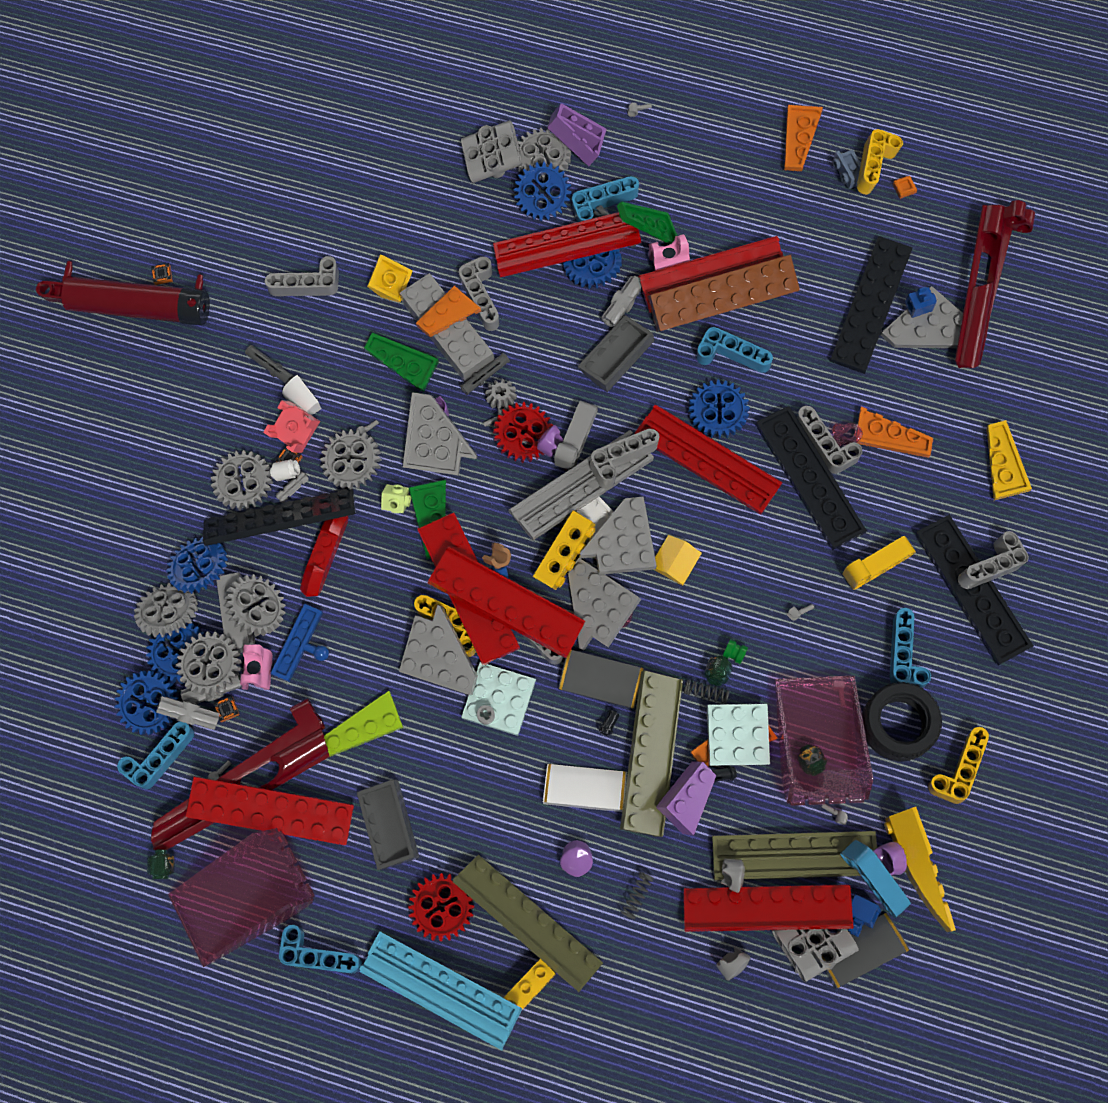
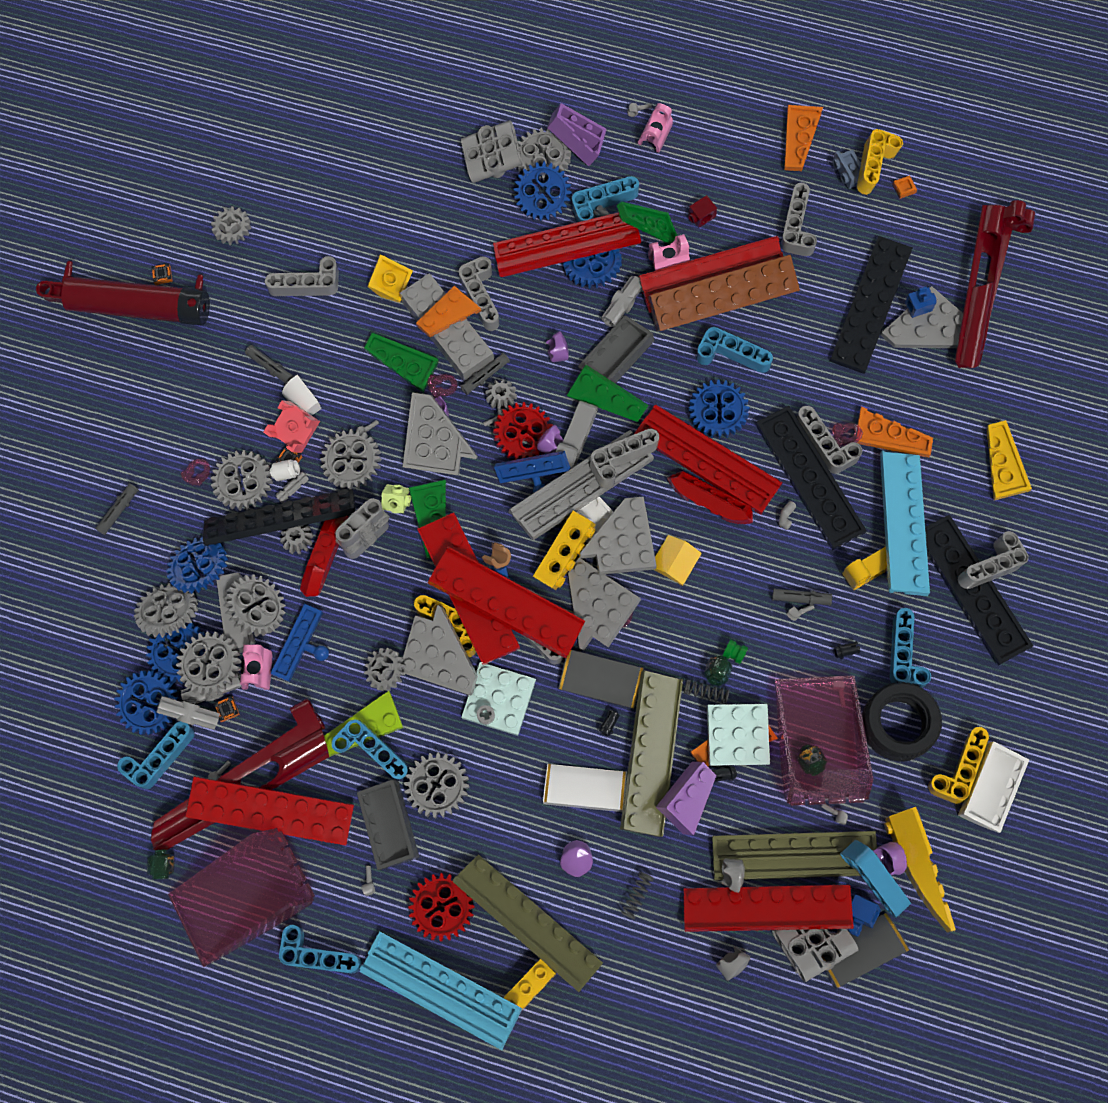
none -> dark grey pin [95,483,139,536]
none -> clear pink piece [181,459,211,486]
none -> light grey gear [211,206,251,245]
none -> light grey gear [280,525,313,554]
none -> dark azure beam [332,719,408,779]
none -> light grey connector [335,498,390,559]
none -> light grey hand [361,866,375,896]
none -> light grey gear [364,648,406,691]
none -> light grey gear [404,752,470,819]
none -> clear pink piece [428,374,457,397]
none -> blue plate [494,451,571,493]
none -> medium lavender hair [546,331,569,362]
none -> green wing [567,365,649,422]
none -> bright pink piece [638,103,673,153]
none -> red brick [667,471,753,524]
none -> dark red brick [688,195,717,228]
none -> dark grey pin [772,588,832,606]
none -> light grey arm [779,501,796,530]
none -> light grey beam [781,183,817,256]
none -> black pin [833,641,860,659]
none -> medium azure plate [880,450,930,596]
none -> white slope [958,741,1029,833]

